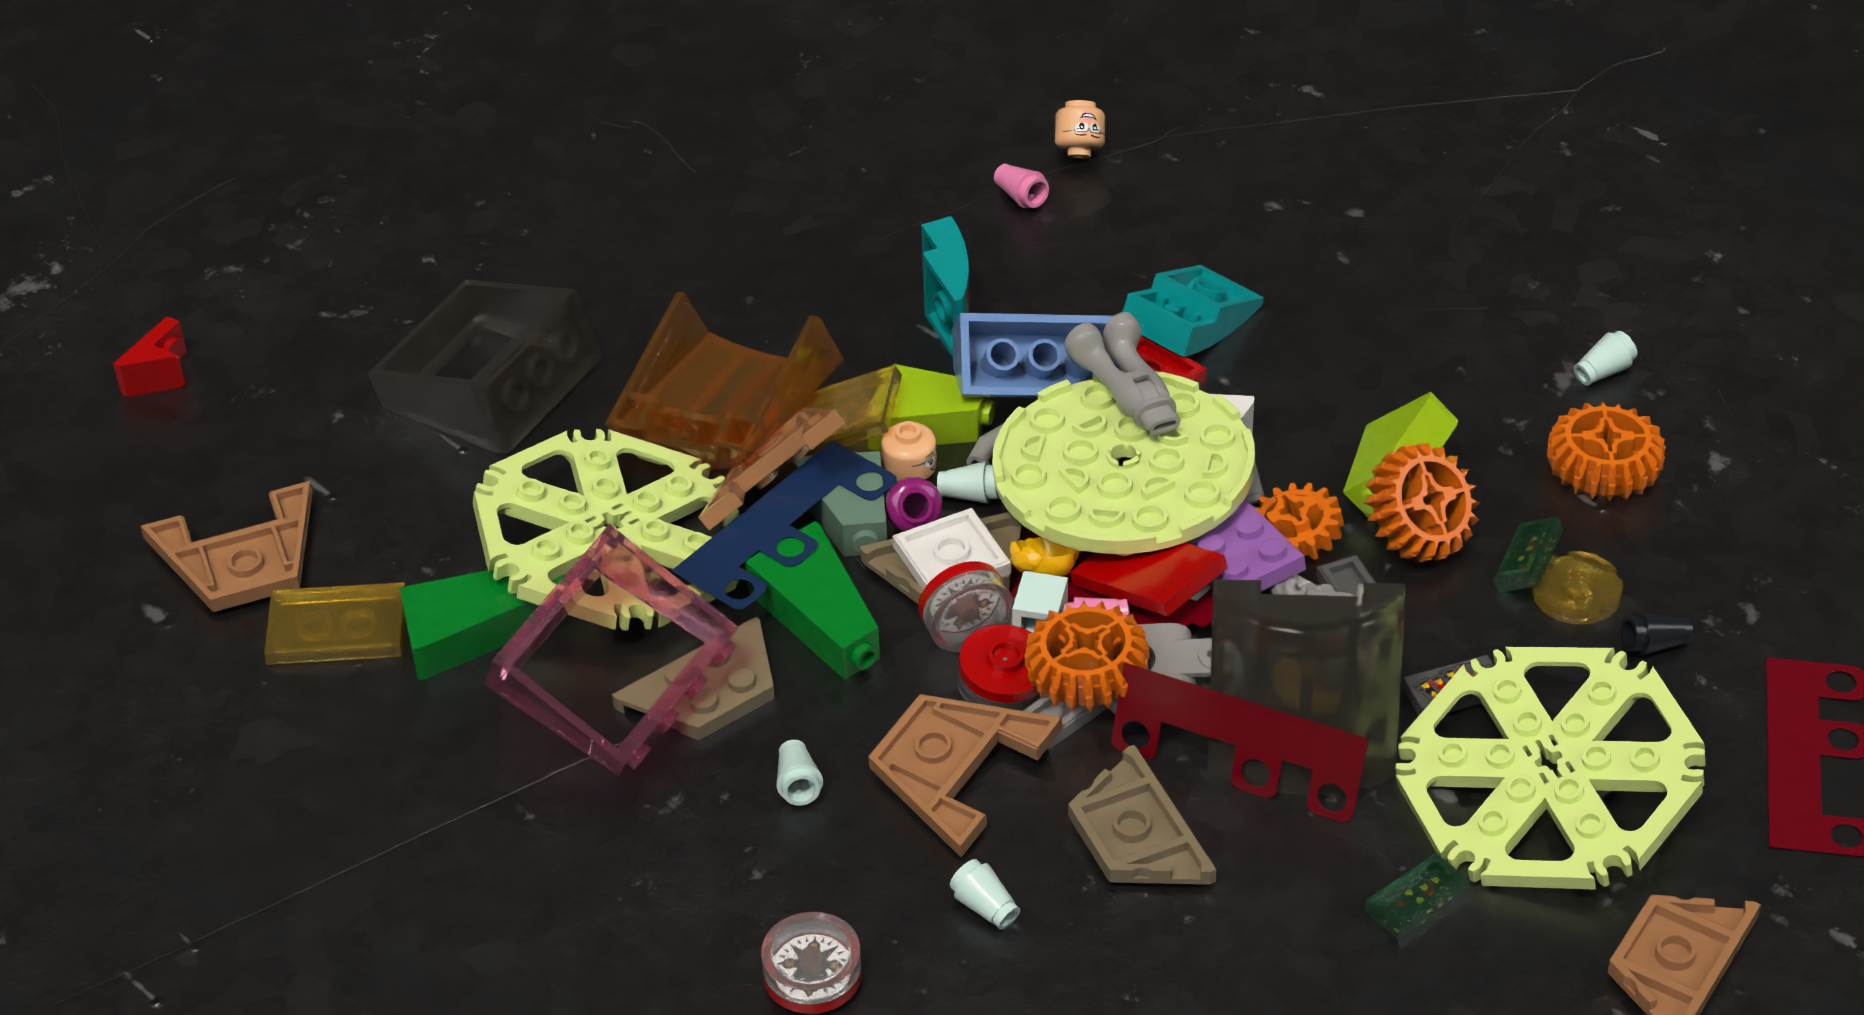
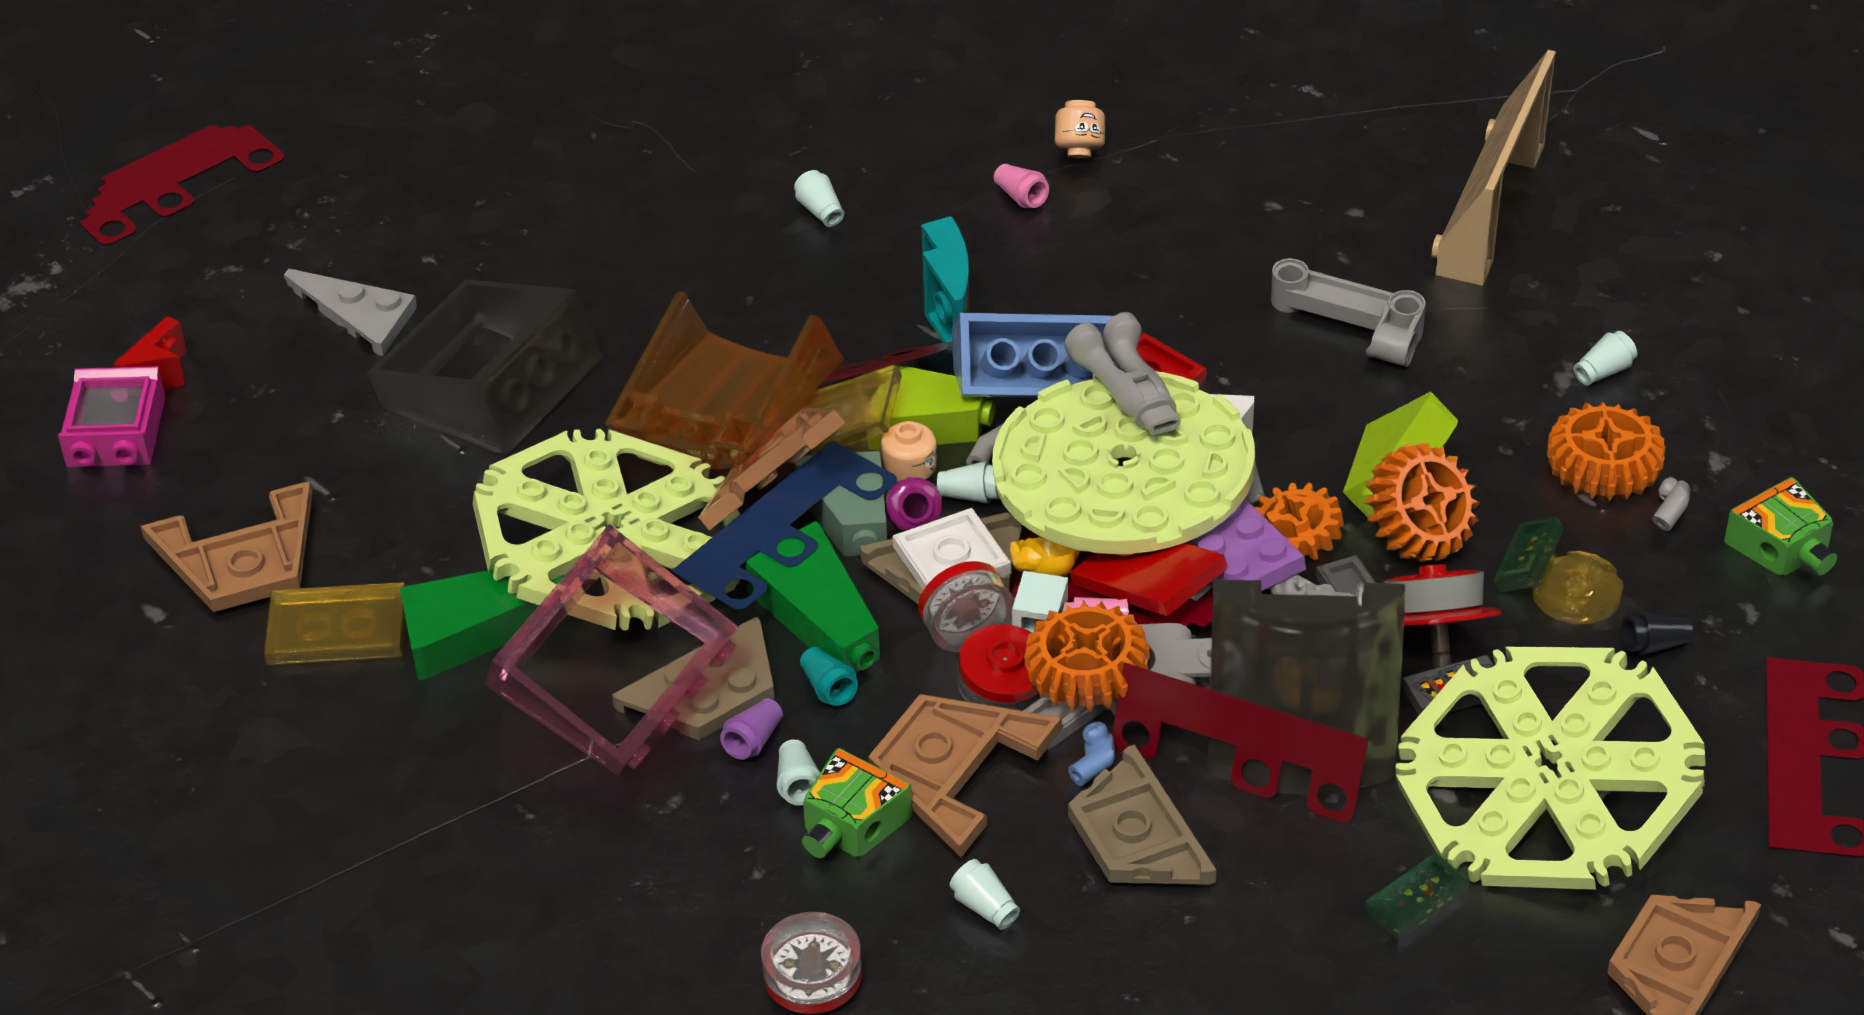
teal slope [1122,265,1264,357] -> none
none -> dark pink window [58,366,166,467]
none -> dark red piece [80,125,284,244]
none -> light grey wing [284,269,417,356]
none -> medium lavender cone [720,698,783,760]
none -> light aqua cone [794,170,845,227]
none -> teal cone [800,647,858,706]
none -> bright green torso [802,747,913,858]
none -> dark red piece [826,342,953,382]
none -> medium blue arm [1068,722,1115,786]
none -> light grey piece [1271,258,1426,367]
none -> piece [1374,564,1502,669]
none -> tan slope [1431,50,1556,286]
none -> light grey arm [1652,477,1691,531]
none -> bright green torso [1724,477,1837,576]

